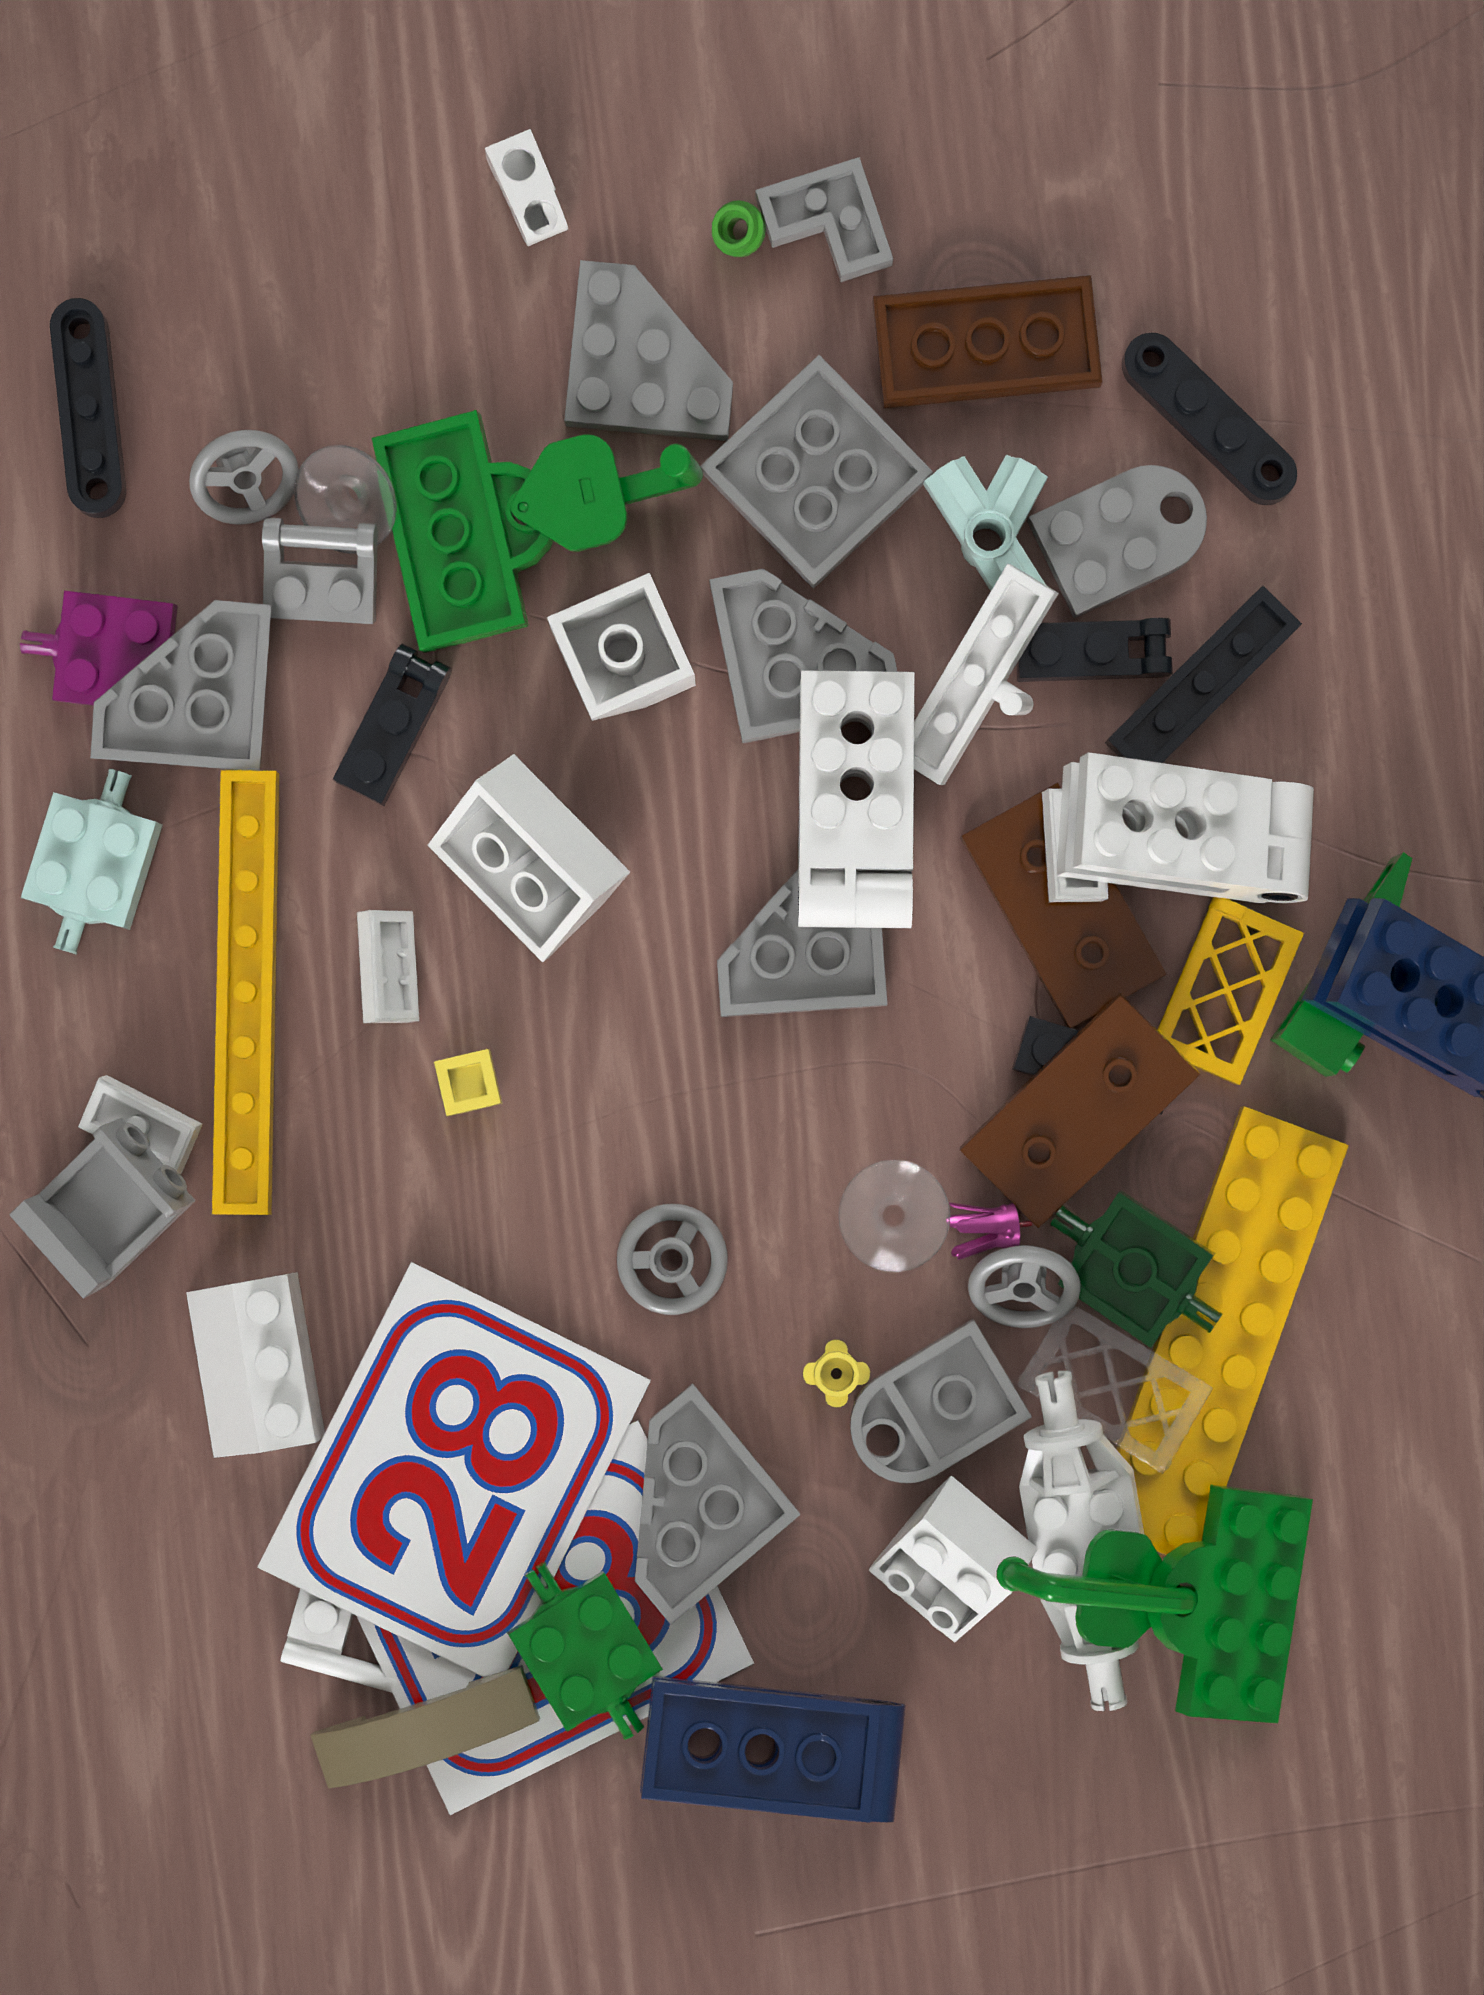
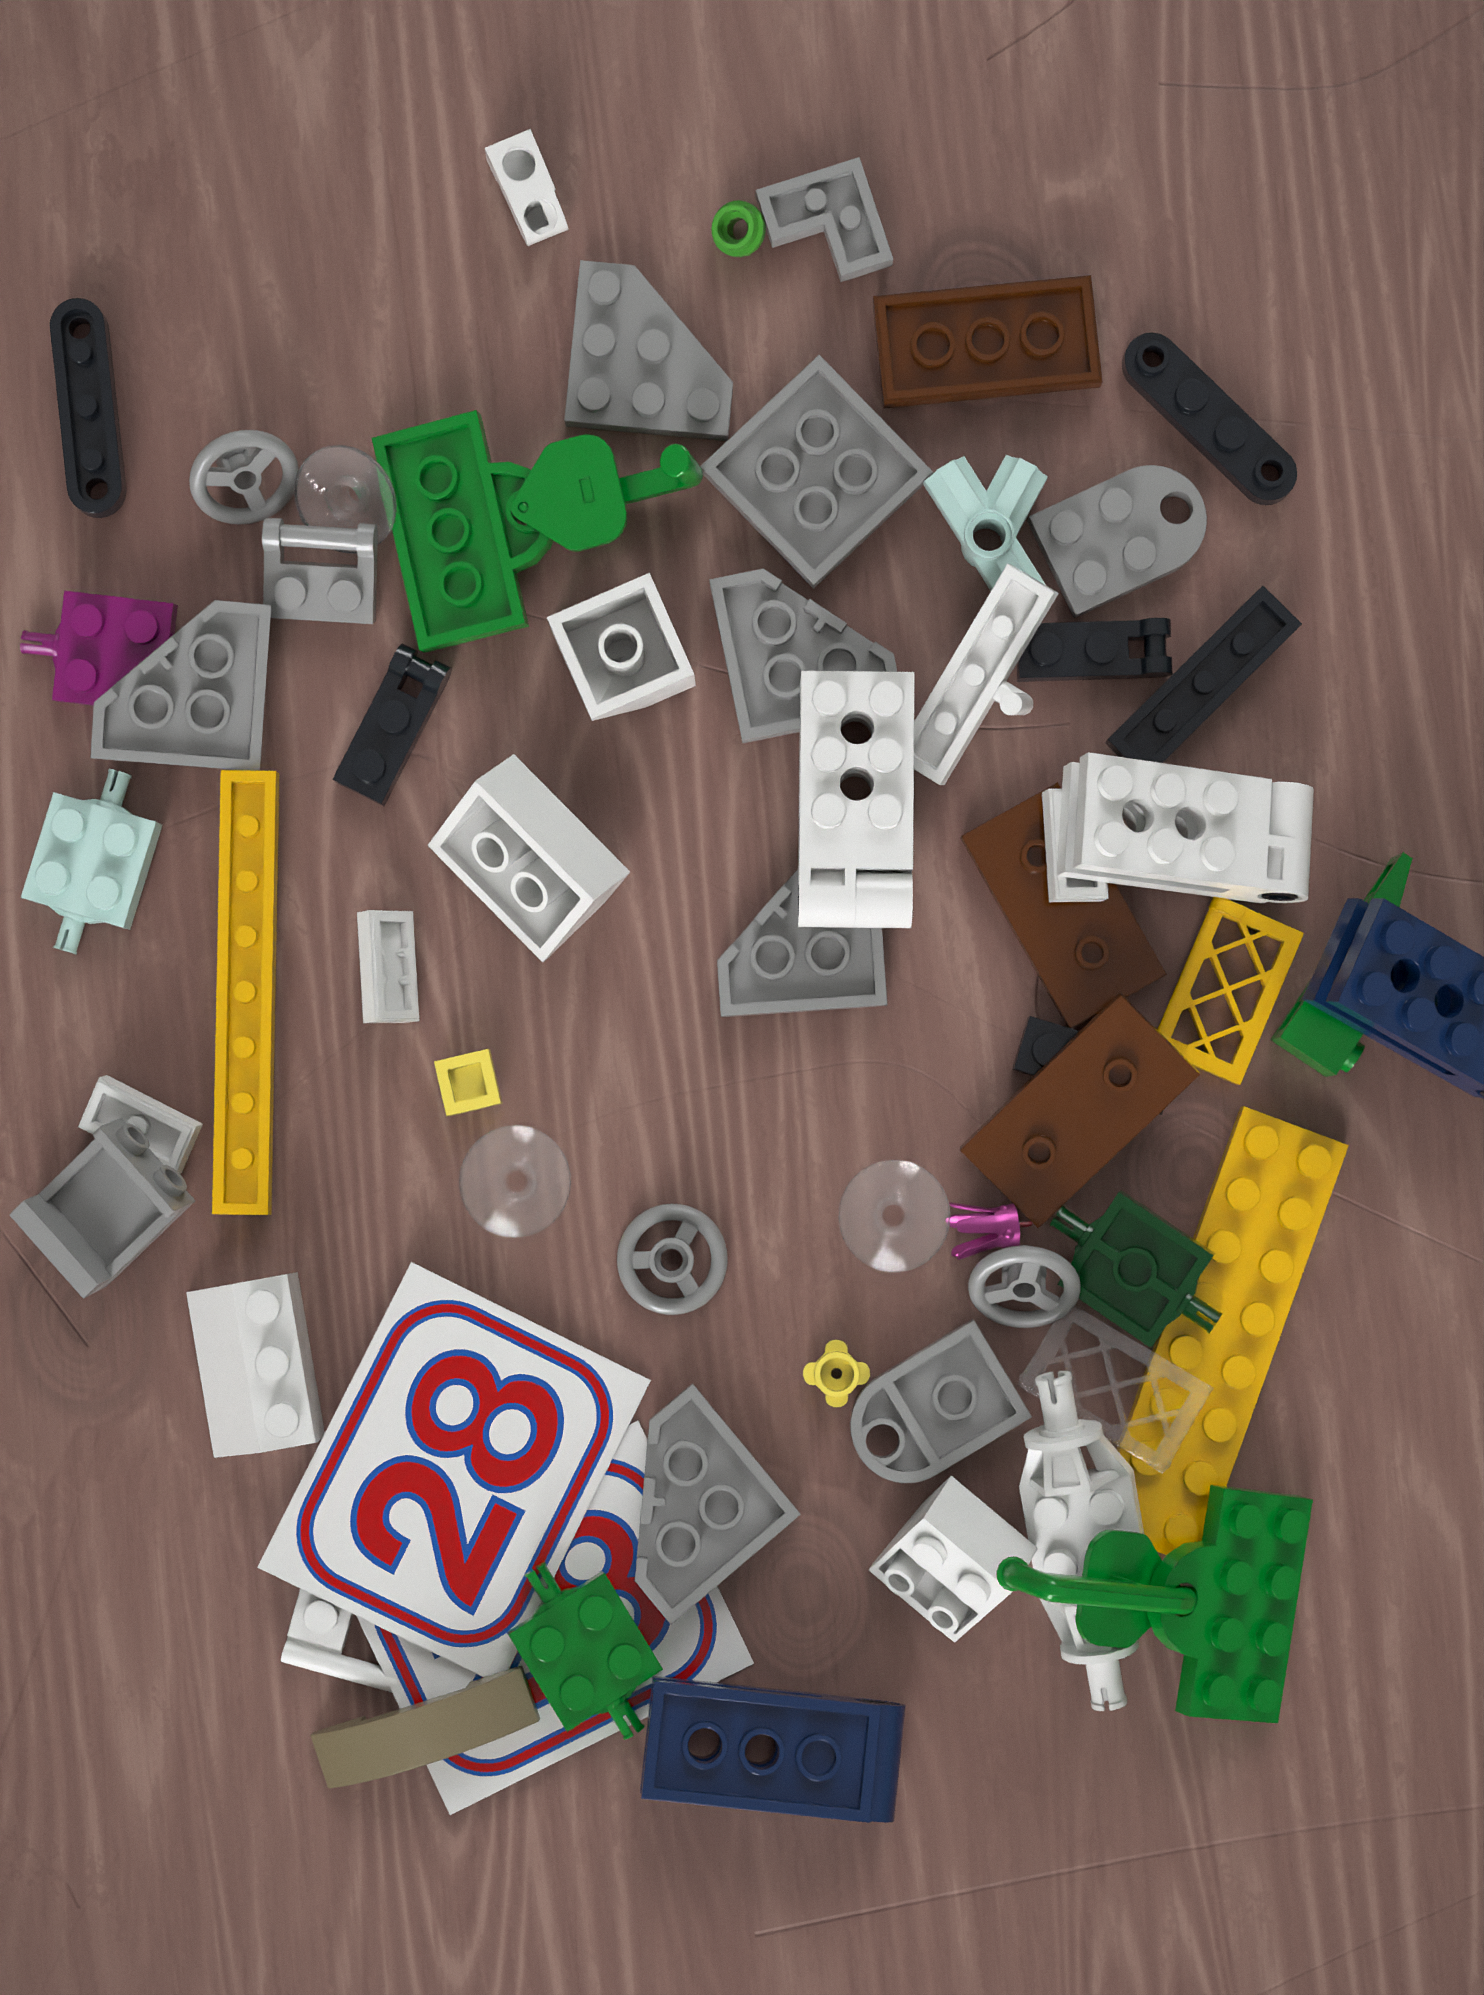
none -> clear dish [459,1125,571,1237]

